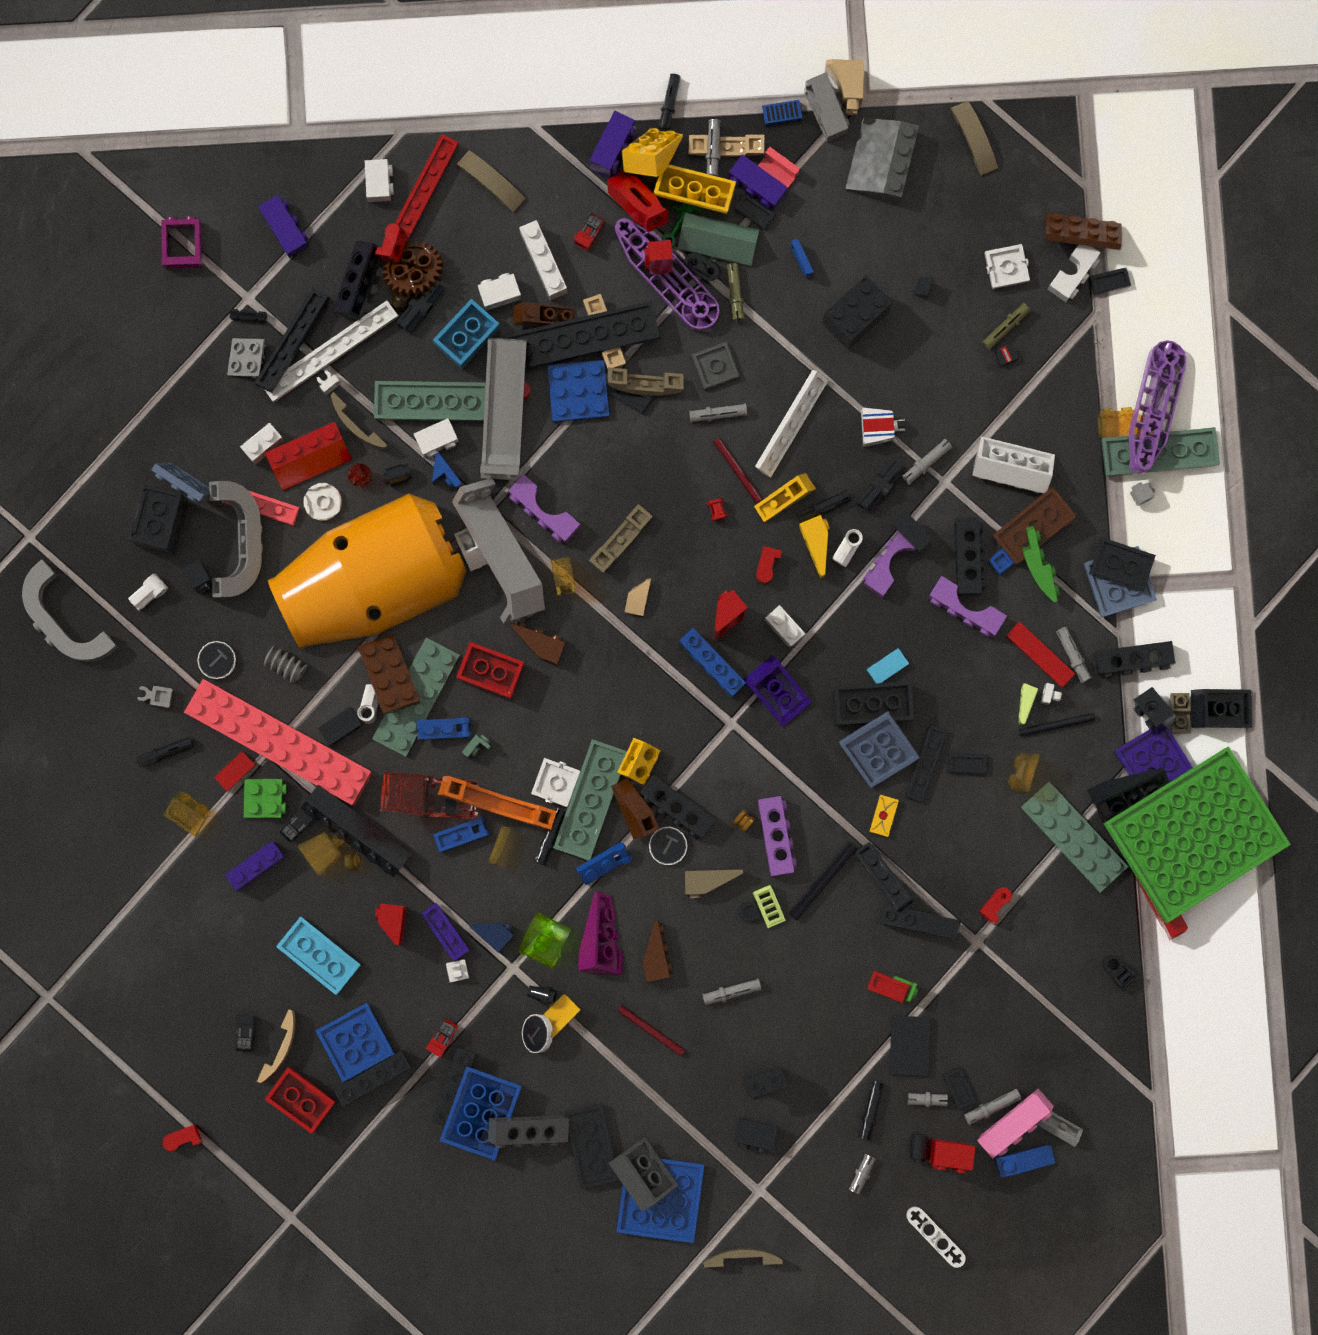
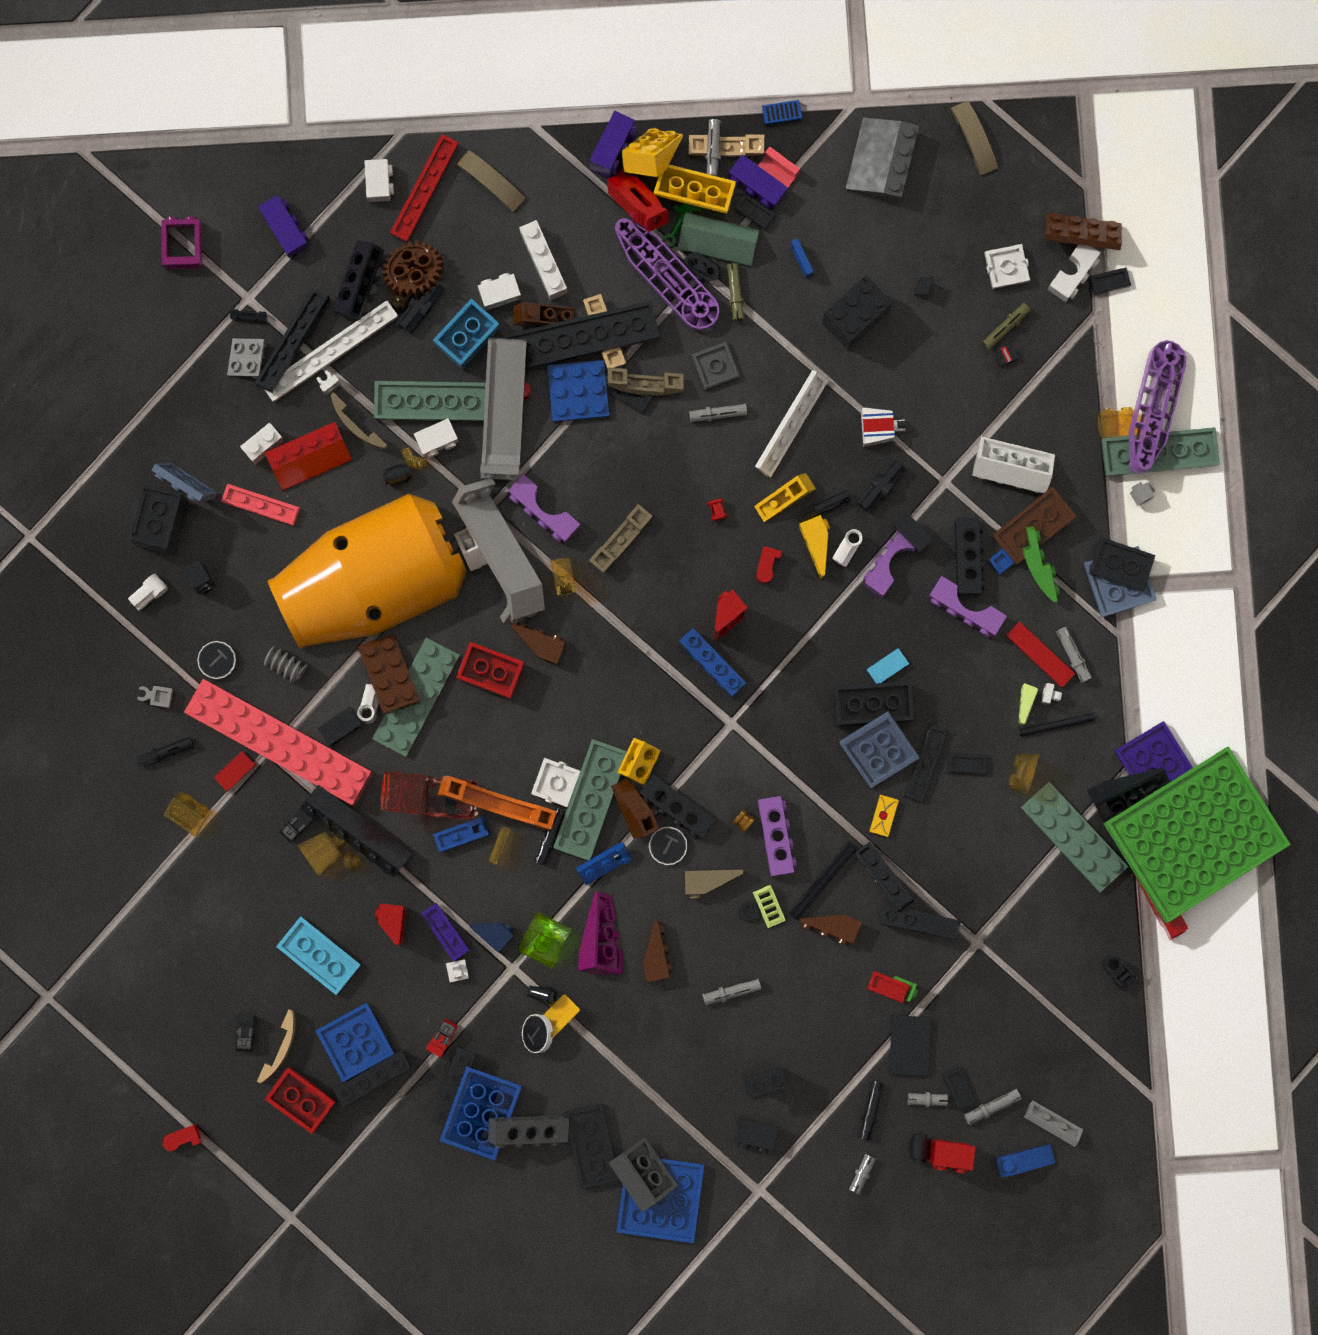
light grey arch [22,559,119,662] -> none
light grey arch [209,481,263,597] -> none
dark purple brick [225,841,286,892] -> none
bright green plate [243,779,287,819] -> none
white tile [304,483,342,521] -> none
clear red gear [348,463,371,487] -> none
red leg [375,223,407,262] -> none
blue plate [416,718,472,740] -> none
blue slope [432,453,463,490] -> none
sand green bracket [462,735,492,758] -> none
leg [573,213,605,252] -> none
dark red bar [617,1006,685,1056] -> none
tan slope [625,578,651,616] -> none
red brick [644,240,673,275] -> none
black axle [659,73,681,130] -> none
dark tan slope [704,1248,783,1267] -> none
dark red bar [713,437,762,504] -> none
dark purple slope [743,655,812,727] -> none
white brick [765,605,805,649] -> none
light grey wedge [804,72,850,142] -> none
tan hips [825,59,864,115] -> none
light grey pin [902,439,952,485] -> none
white beam [906,1206,966,1268] -> none
bright pink brick [977,1089,1054,1158] -> none
red leg [978,887,1012,924] -> none
black brick [1094,641,1176,678] -> none
black brick [1133,687,1177,735] -> none
dark tan slope [1170,693,1191,734] -> none
black slope [1191,689,1252,728] -> none
none -> clear yellow arm [401,447,427,469]
none -> reddish brown slope [798,915,862,946]

